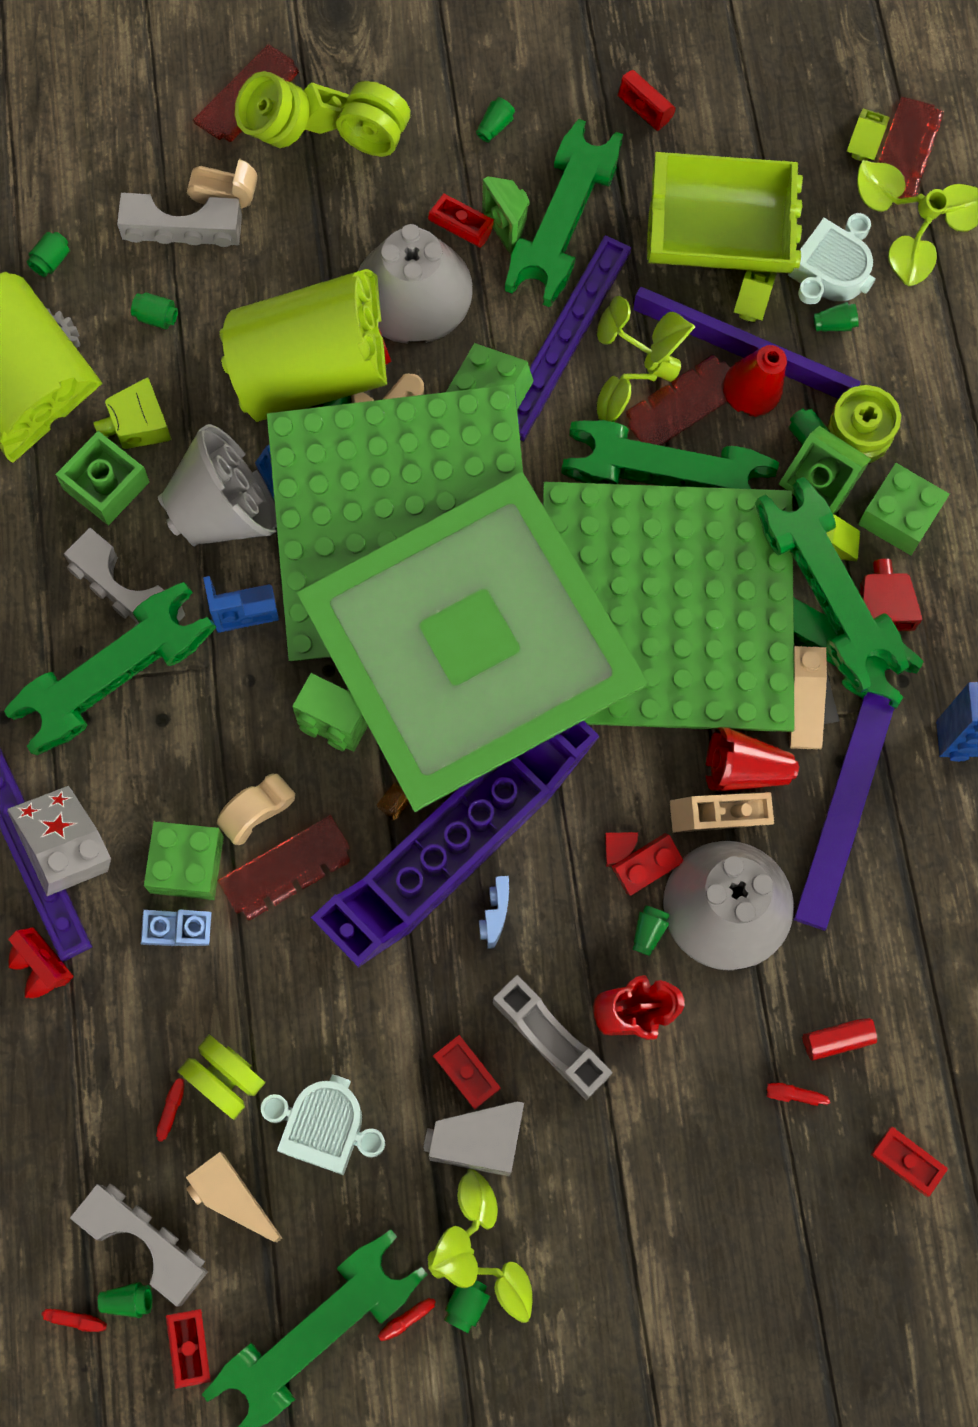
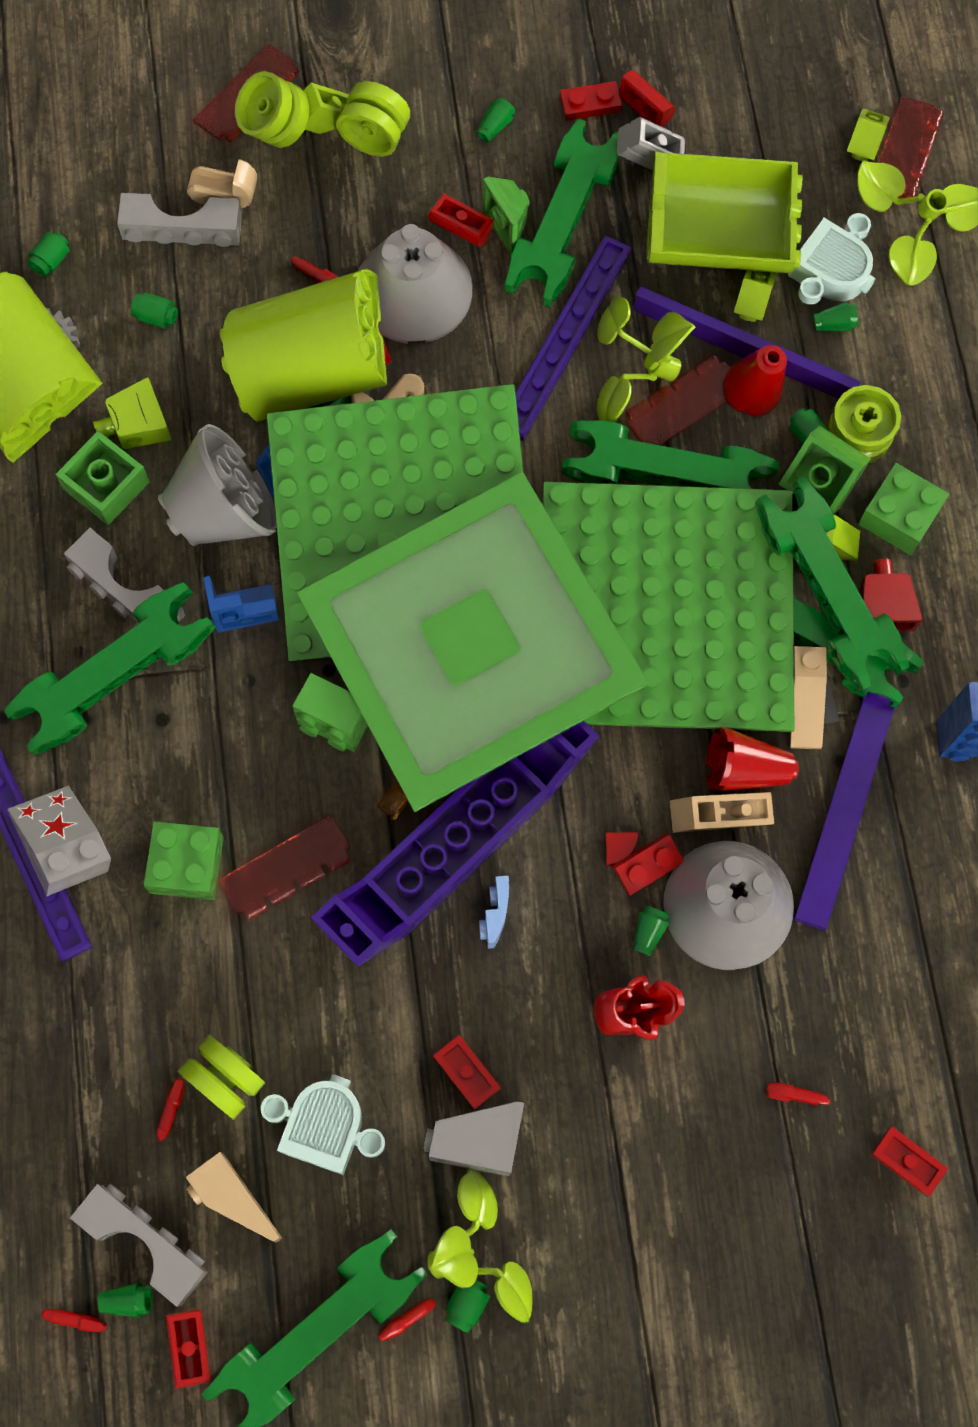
red tile [8,927,74,998] -> none
light blue slope [140,910,211,946] -> none
tan animal [217,774,295,845] -> none
bright green brick [446,343,534,410] -> none
light grey arch [493,975,613,1100] -> none
red brick [802,1018,877,1061] -> none
none -> red piece [291,256,338,283]
none -> red plate [560,81,622,121]
none -> light grey brick [617,117,685,170]

